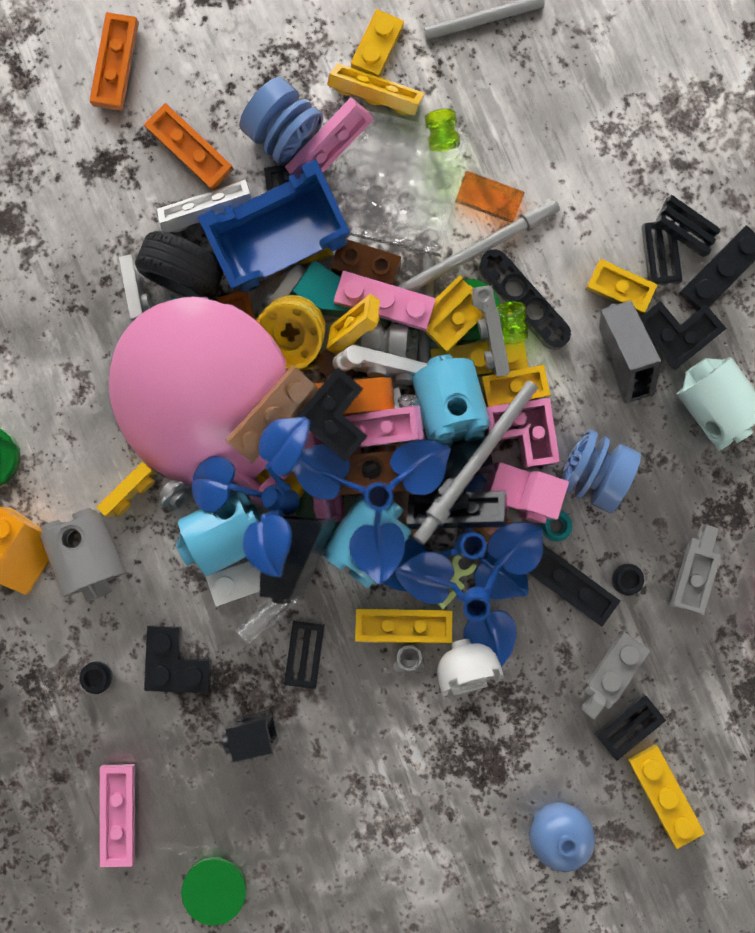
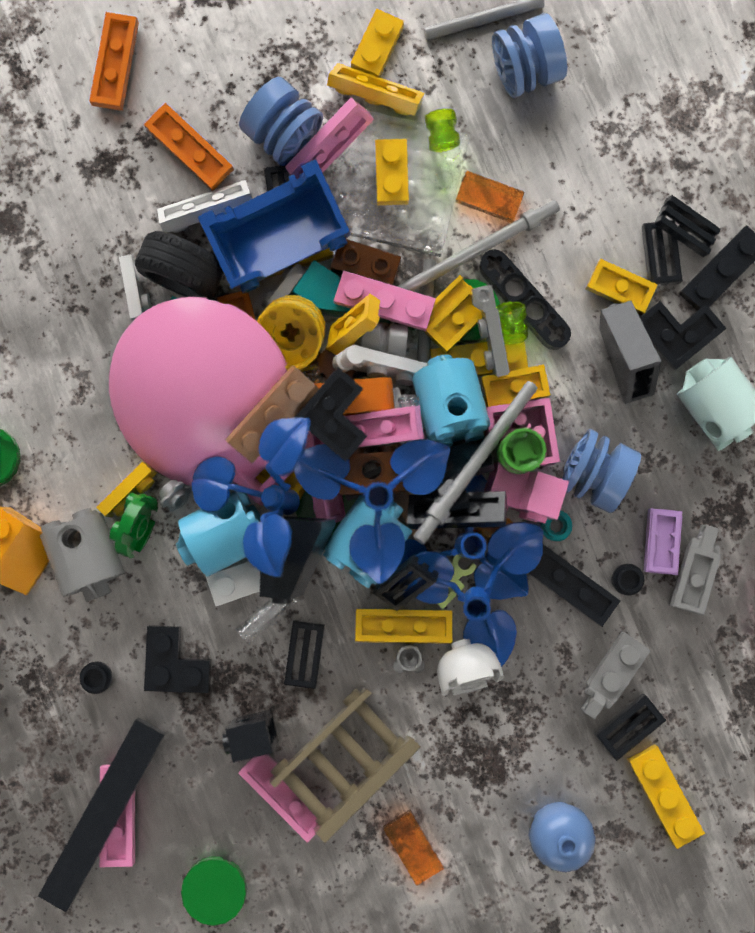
none -> black tile [38,717,166,912]
none -> green plate [109,493,158,559]
none -> bright pink plate [238,754,318,843]
none -> dark tan fence [269,688,421,843]
none -> black tile [372,555,439,611]
none -> yellow plate [375,139,409,206]
none -> clear orange tile [383,809,444,886]
none -> medium blue wheel [492,13,568,98]
none -> bright green wheel [497,428,546,475]
none -> lavender plate [643,508,683,575]

